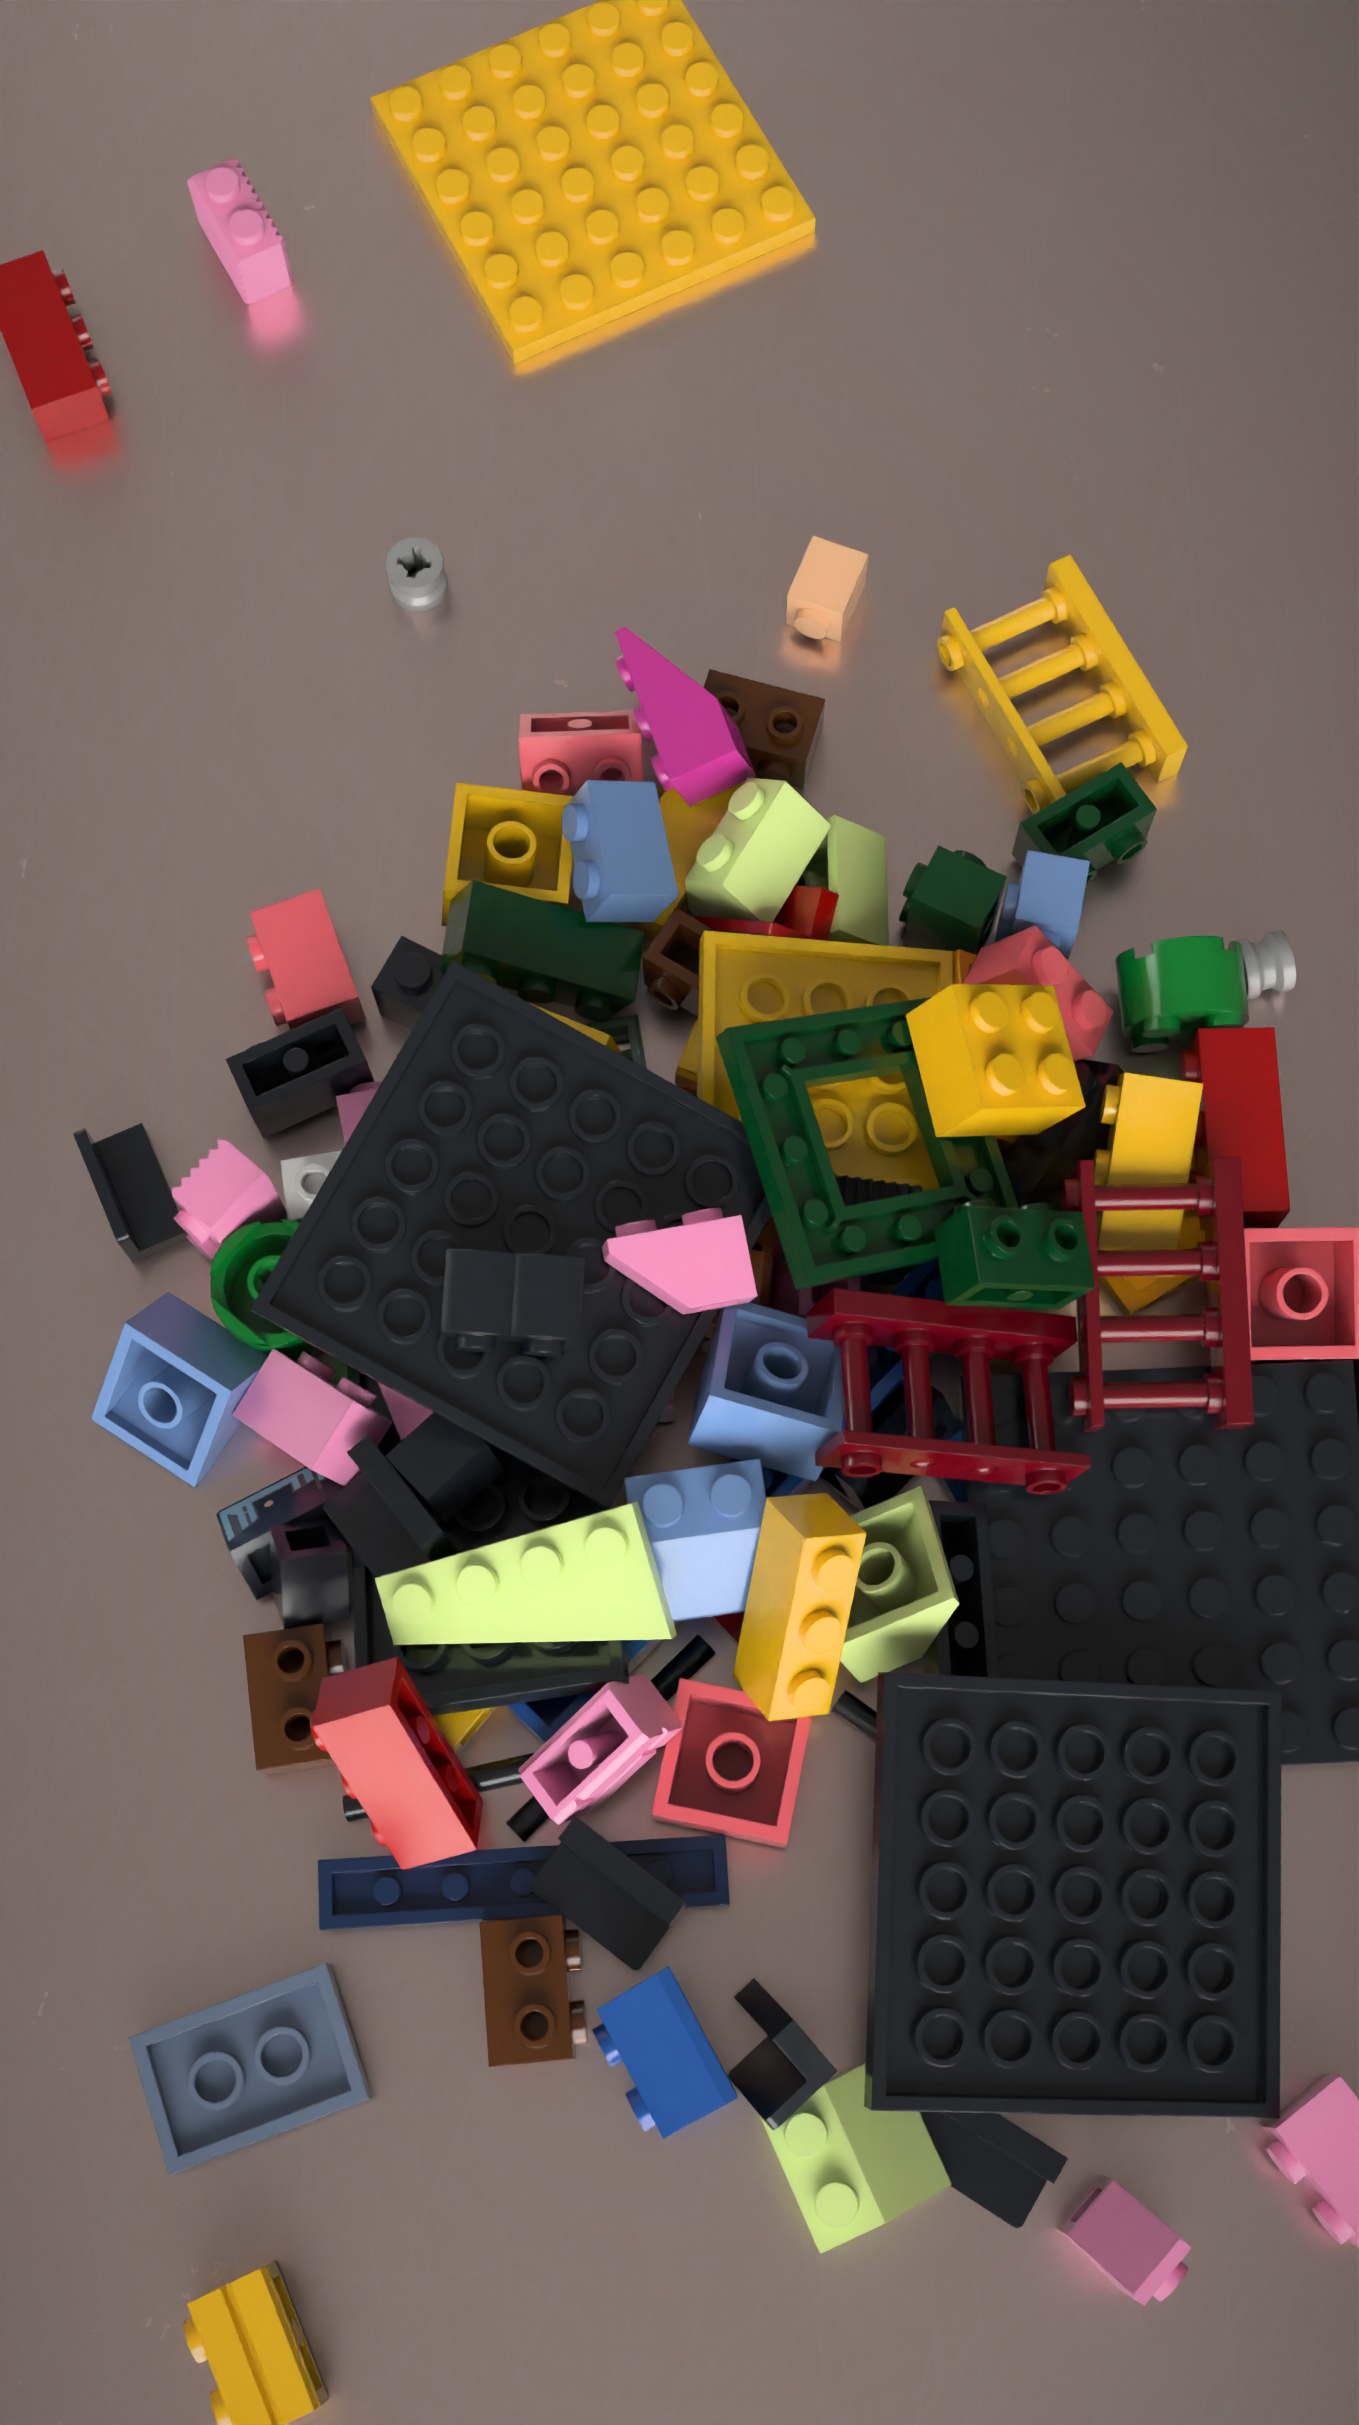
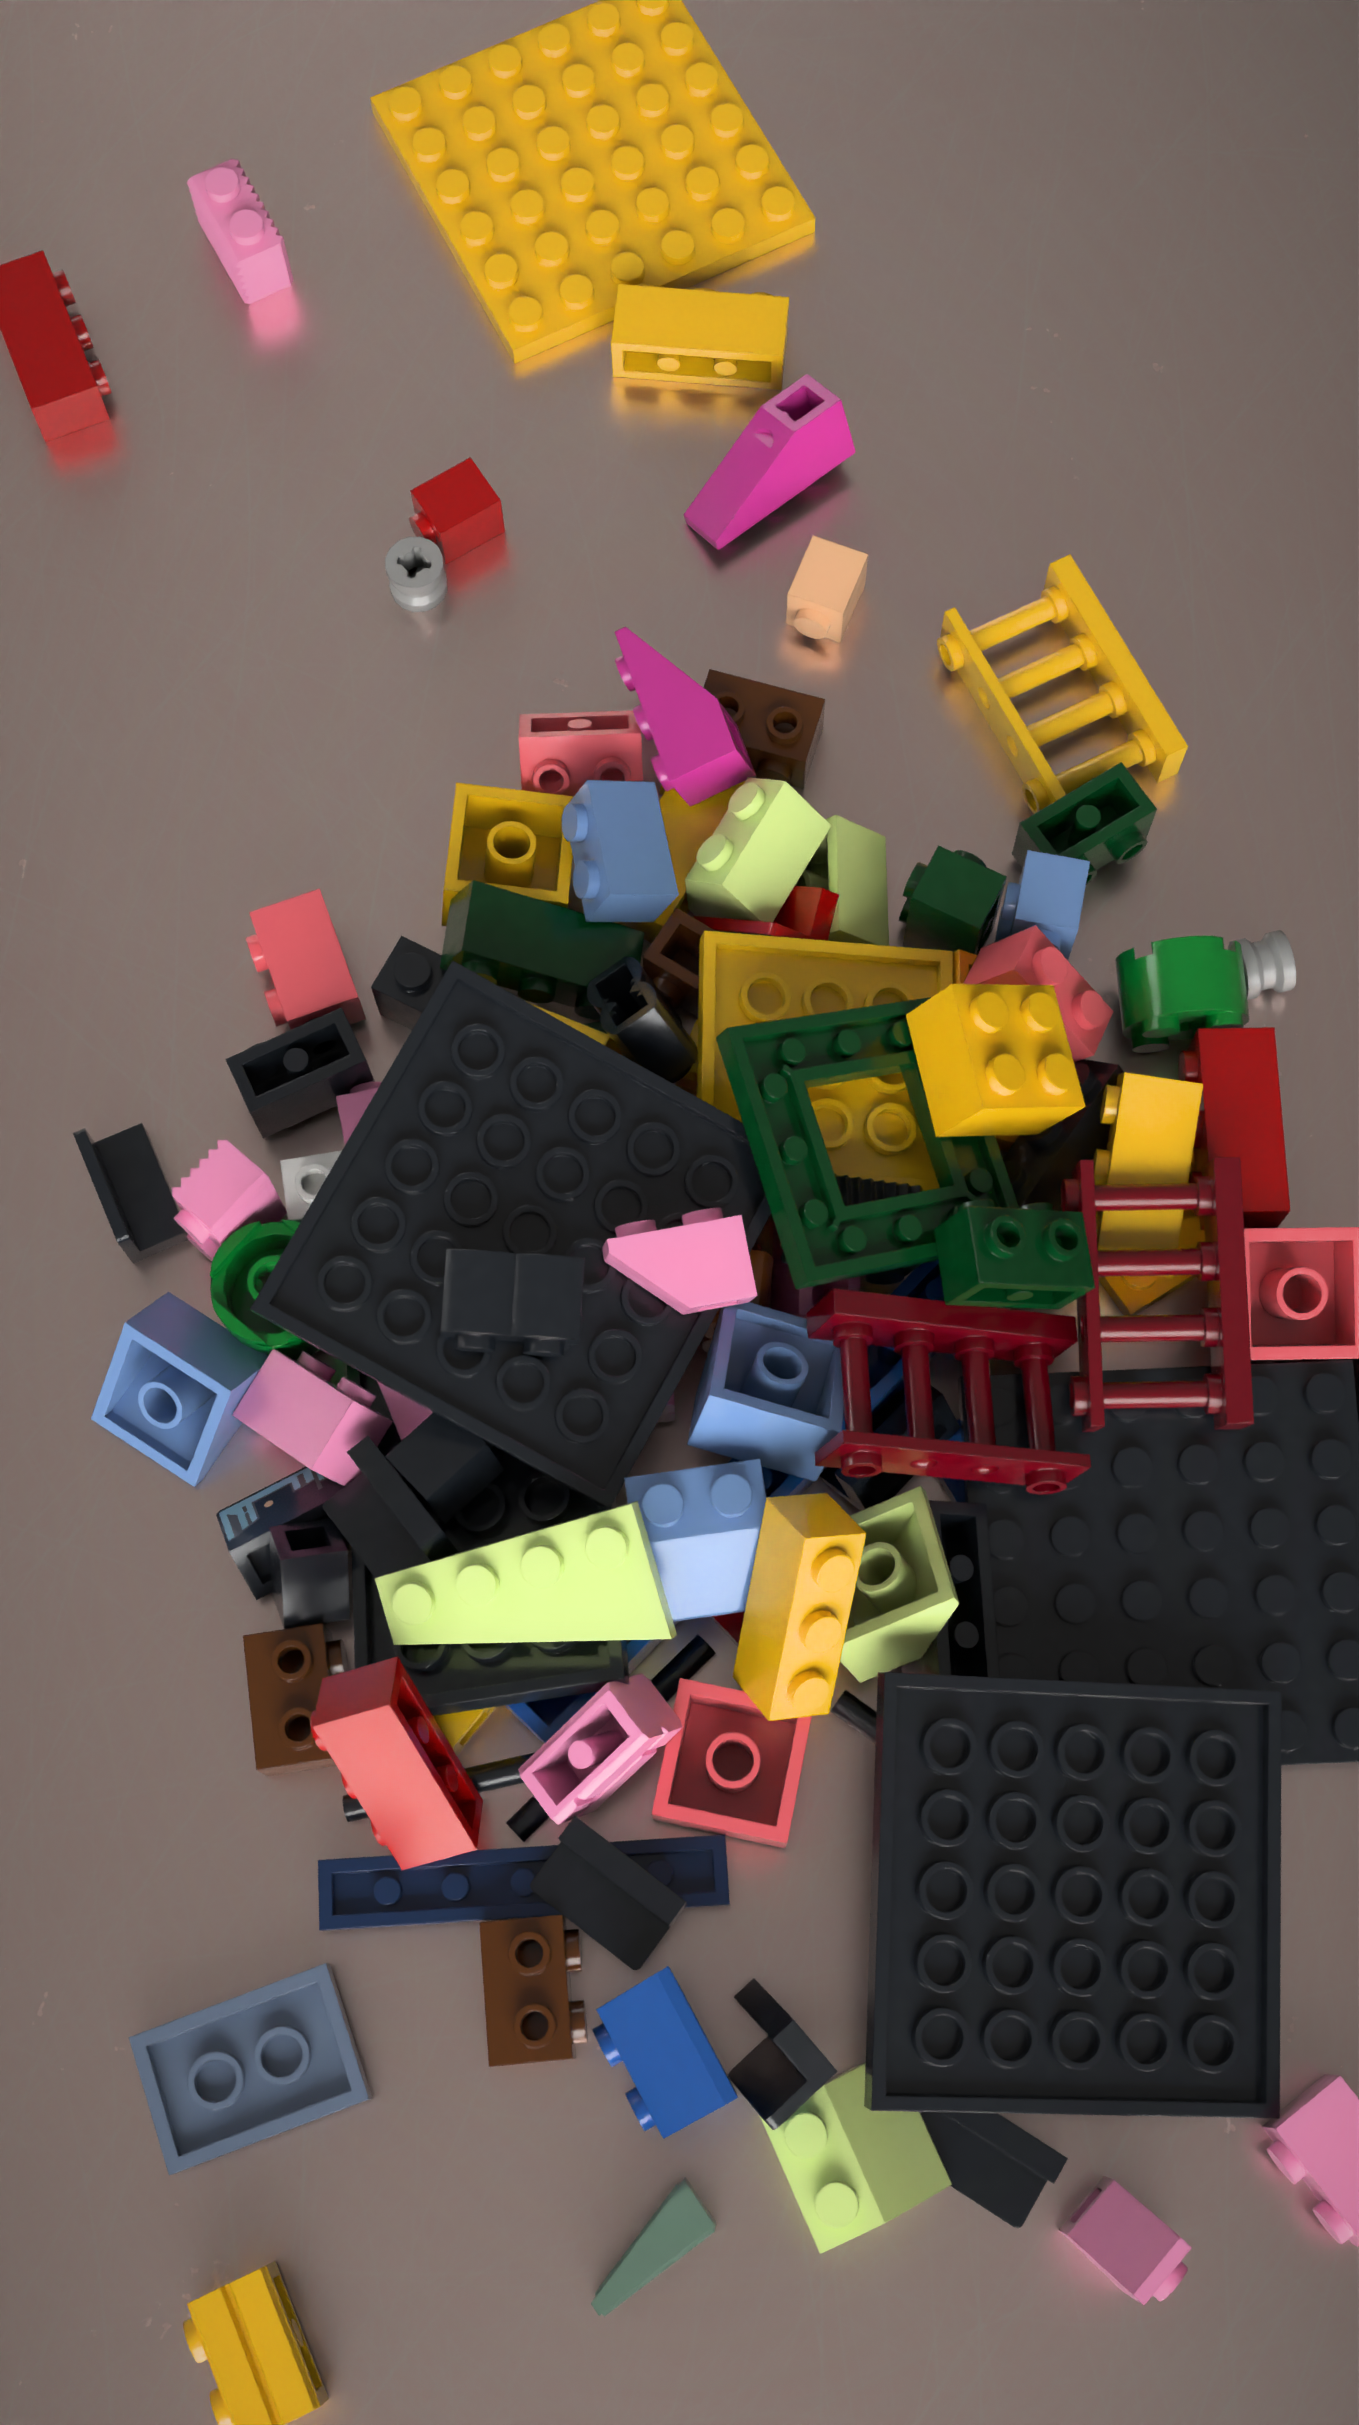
none -> red brick [409,457,505,565]
none -> black brick [587,956,698,1083]
none -> sand green slope [591,2177,716,2317]
none -> yellow brick [611,283,789,390]
none -> dark pink slope [684,374,856,550]

